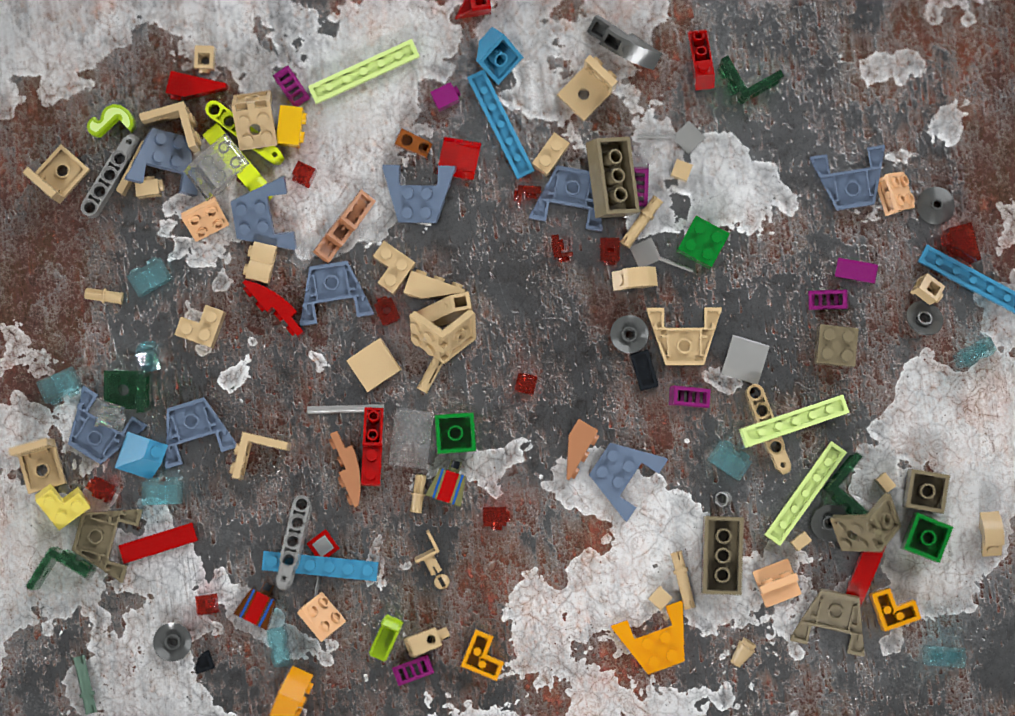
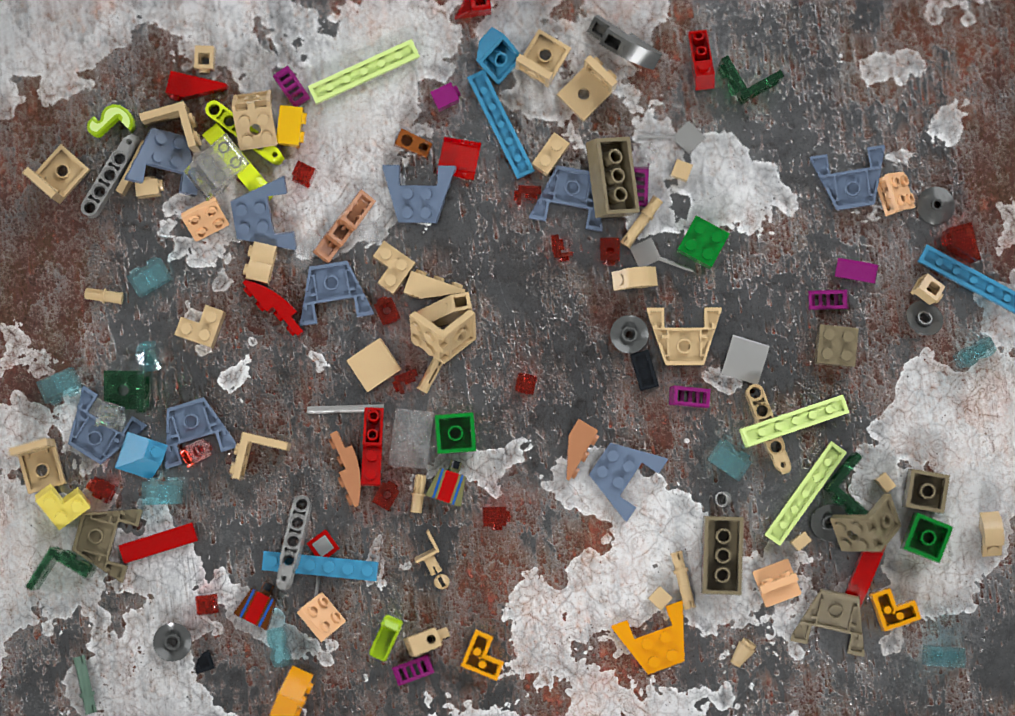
none -> clear red brick [179,438,212,468]
none -> clear red brick [372,480,400,511]
none -> clear red bracket [392,368,419,395]
none -> tan bracket [515,29,571,88]

